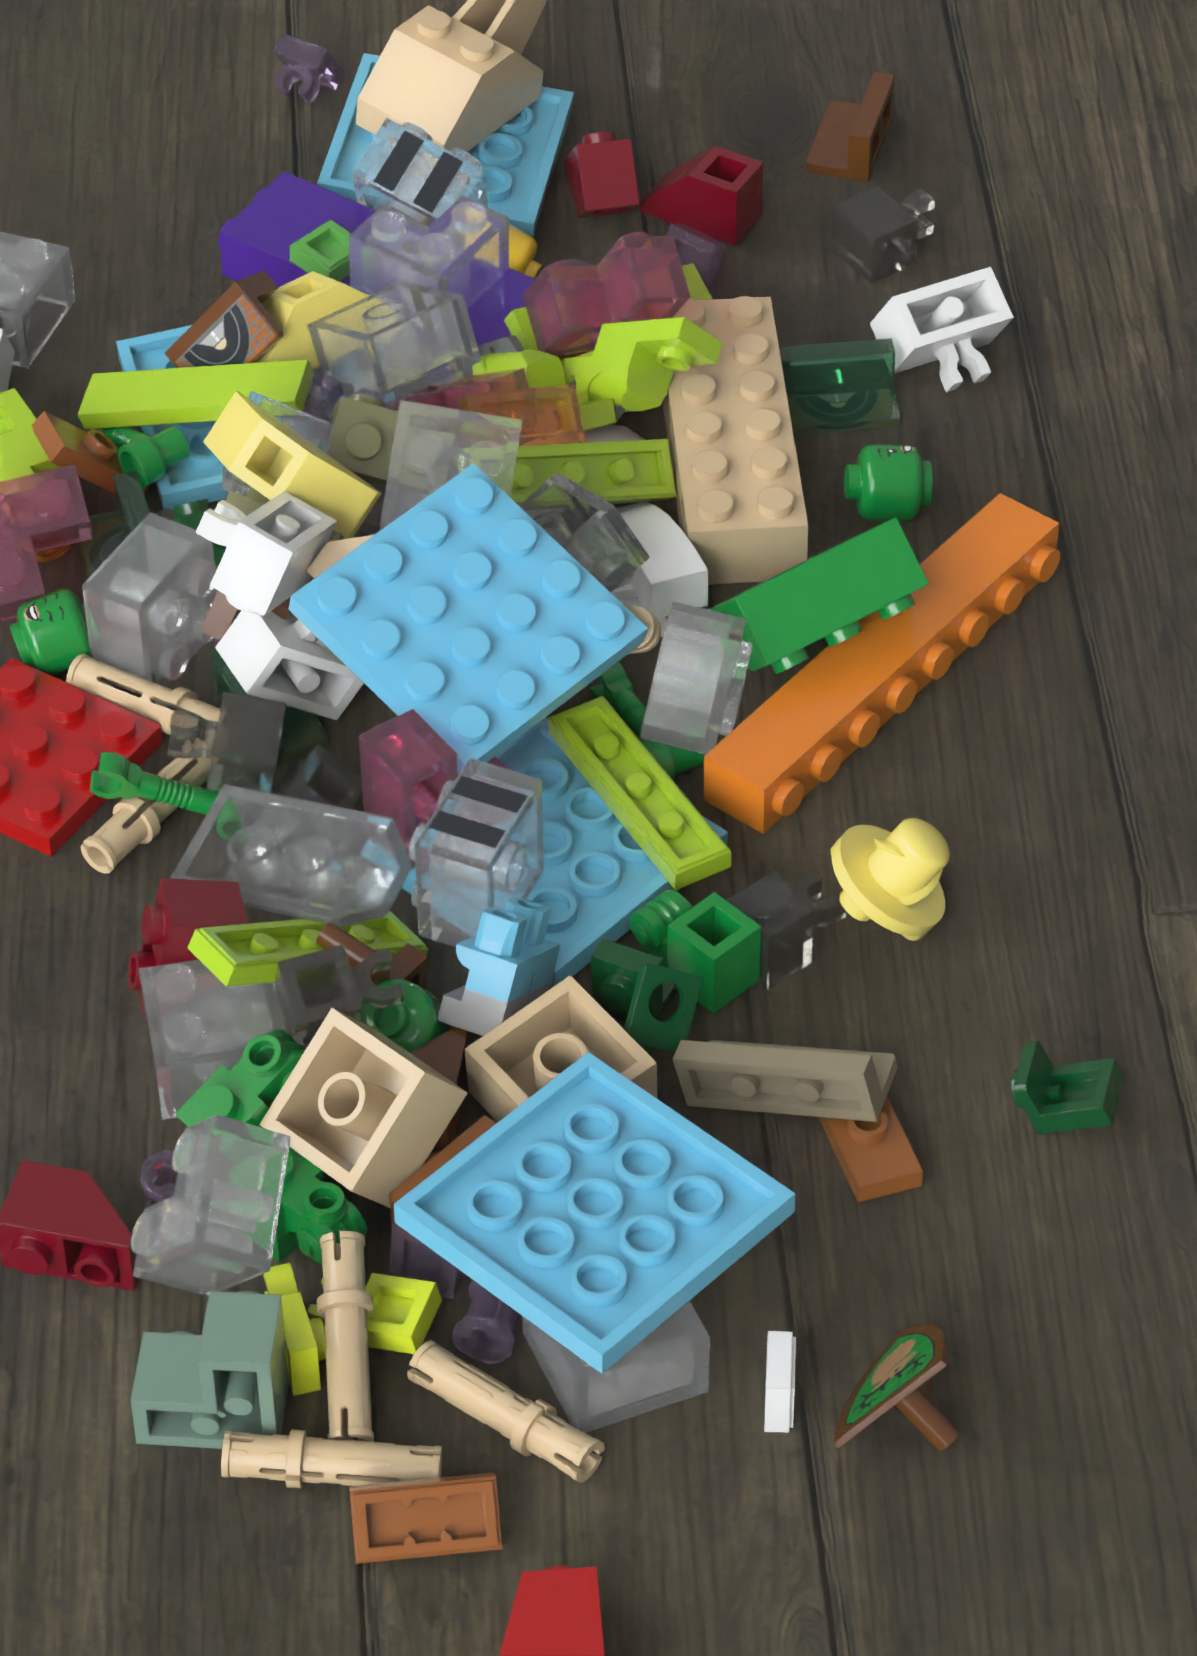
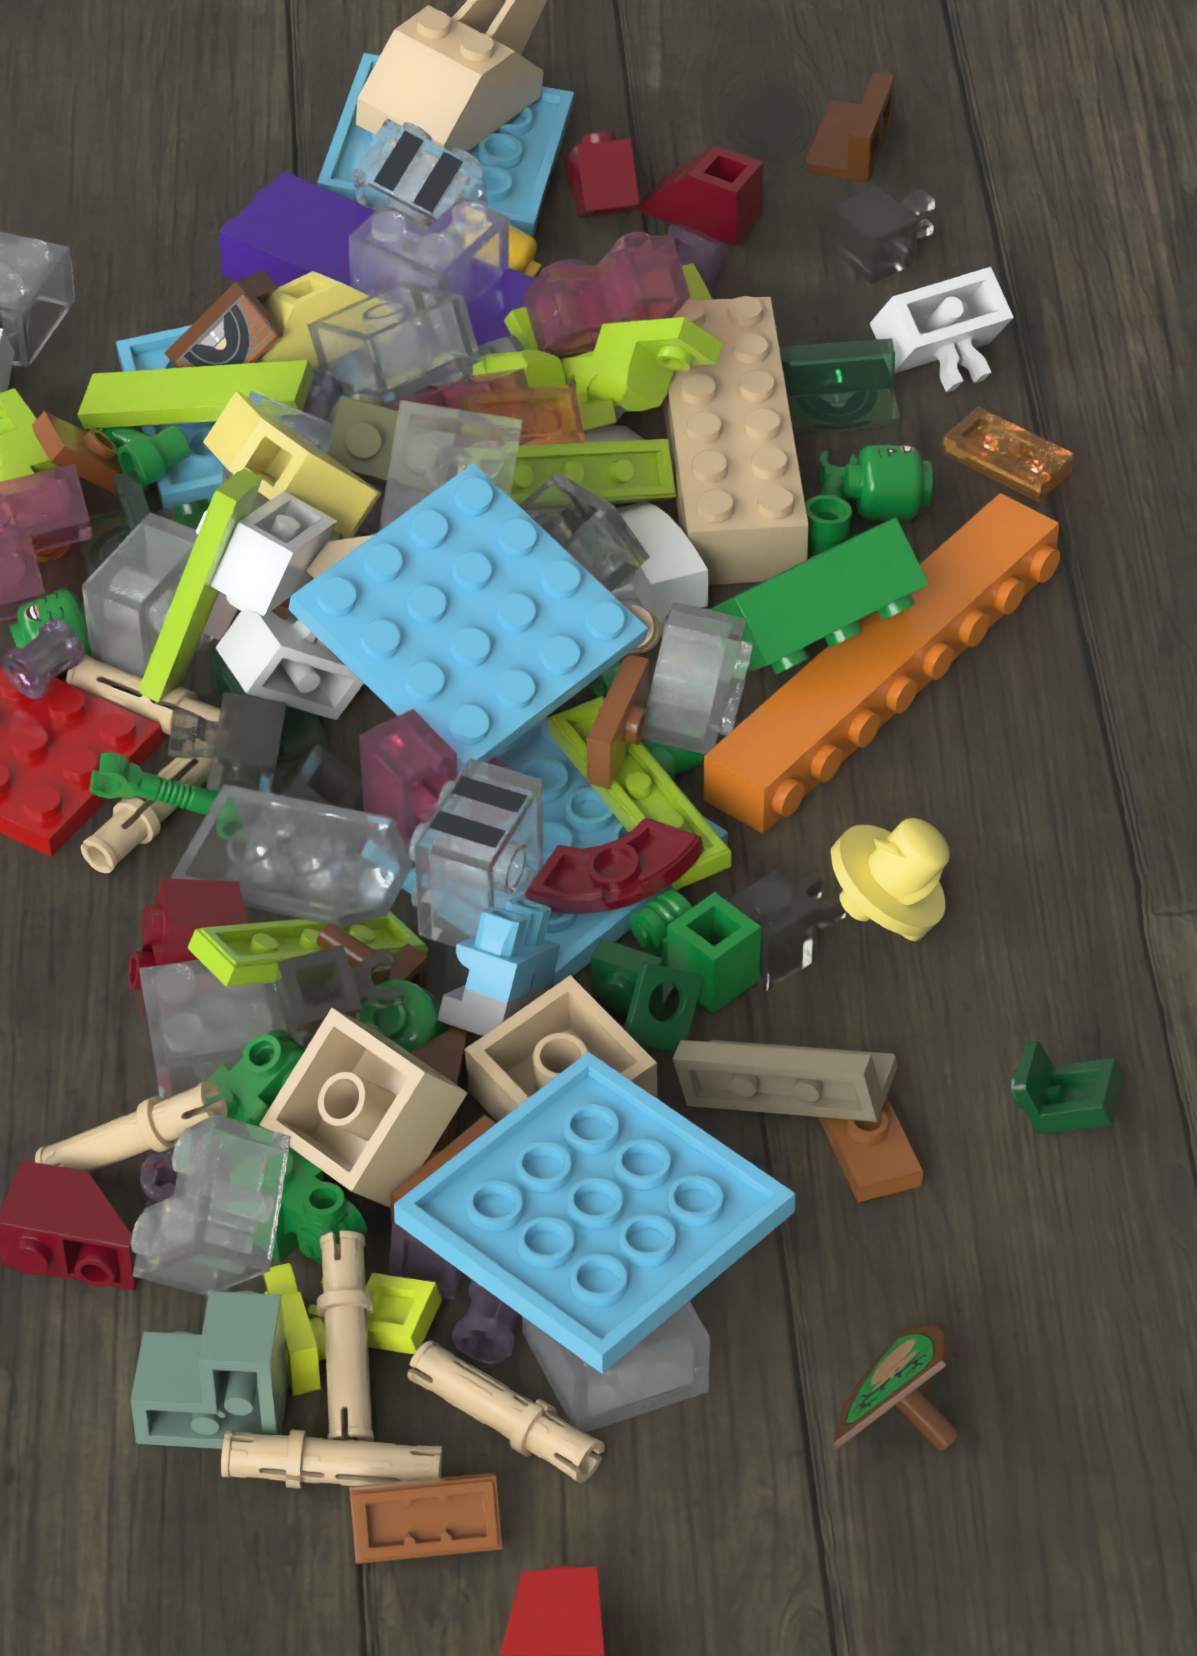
clear purple tile [273,33,344,104] -> none
bright green tile [290,220,370,281] -> none
white tile [764,1331,796,1433] -> none
none -> bush [2,618,85,699]
none -> tan pin [35,1080,227,1173]
none -> lime tile [139,468,263,703]
none -> dark red tile [525,817,705,914]
none -> dark orange plate [587,654,649,789]
none -> green brick [805,450,857,559]
none -> clear orange plate [943,407,1074,502]

